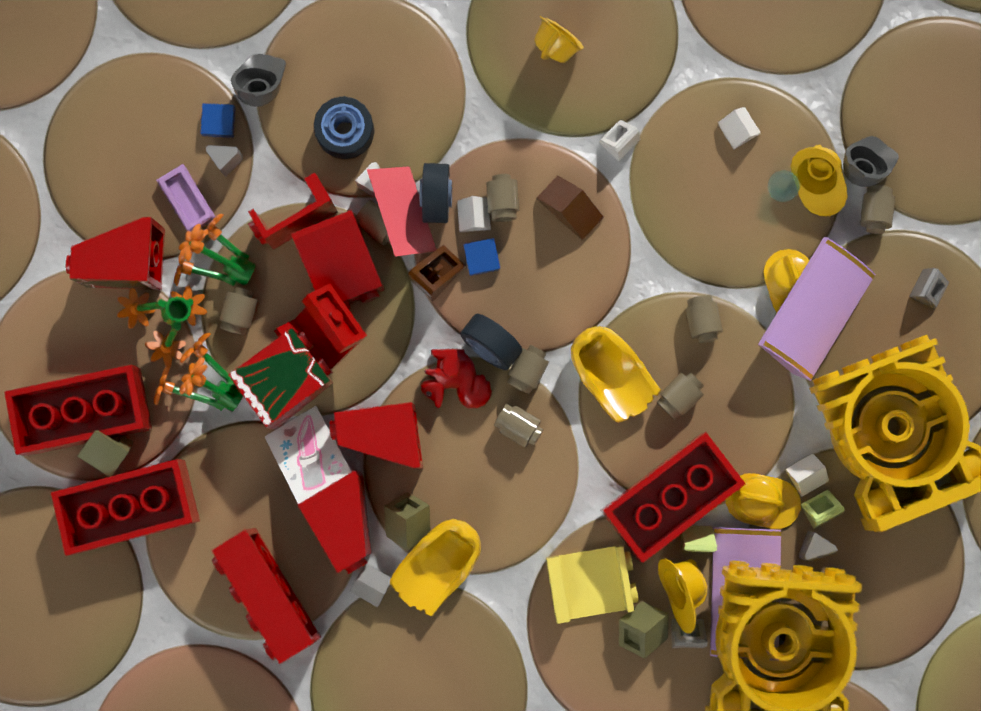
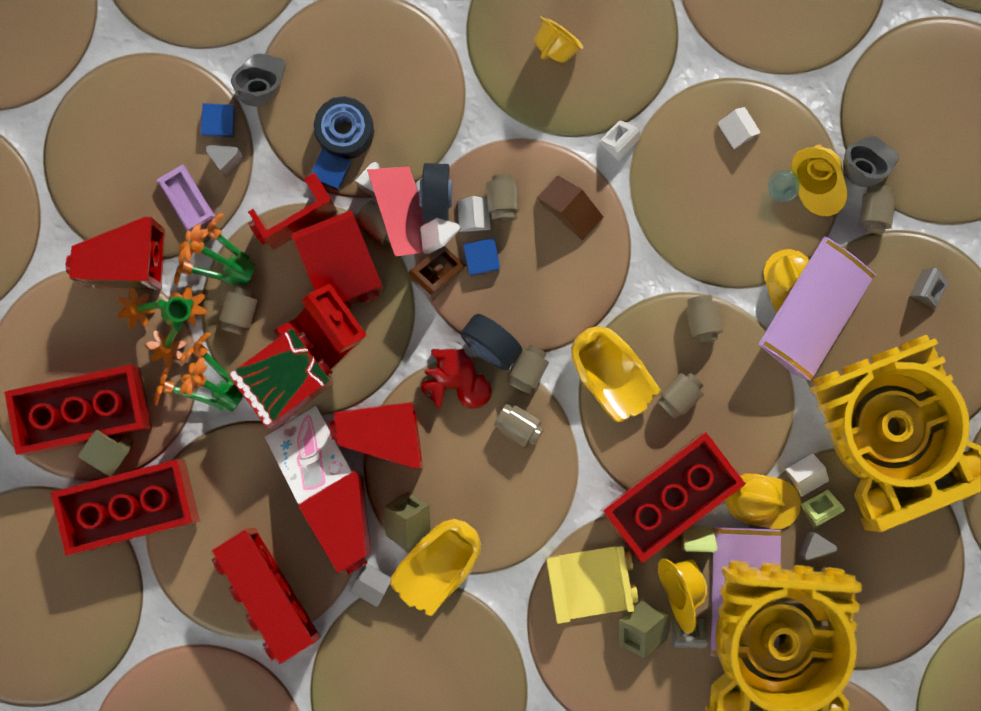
none -> blue tile [310,149,351,191]
none -> white slope [420,218,460,254]

